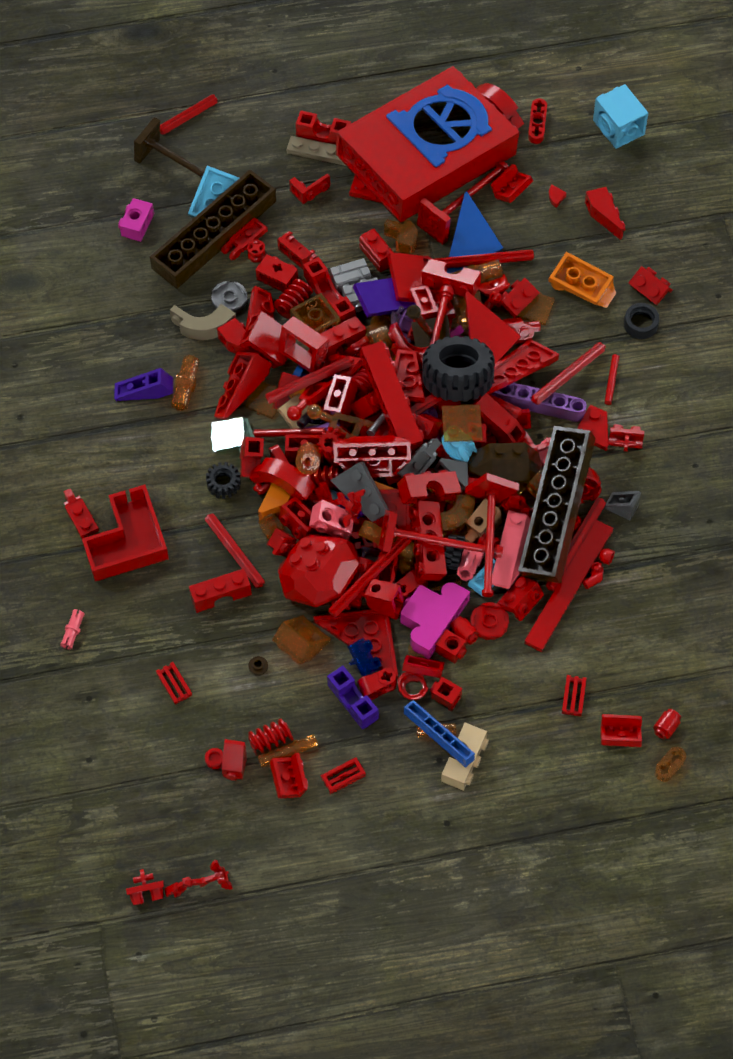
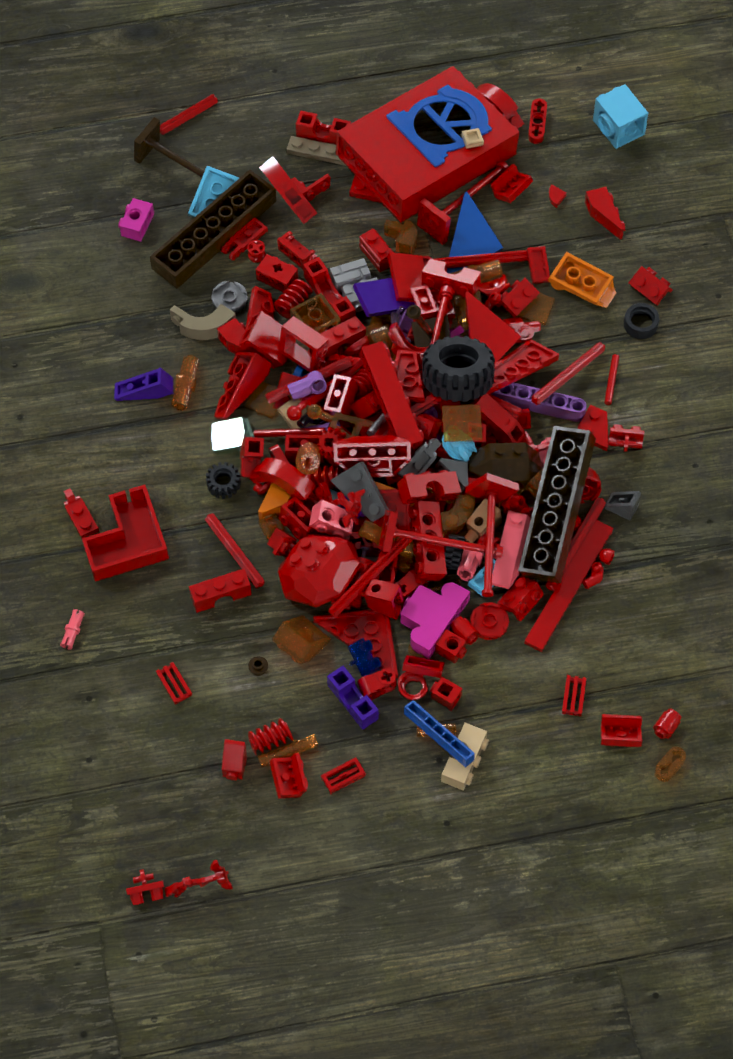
red tile [205,748,223,769] -> none
none -> red slope [259,157,317,224]
none -> medium lavender piece [287,371,327,401]
none -> tan tile [461,128,484,149]
none -> red plate [526,246,550,284]

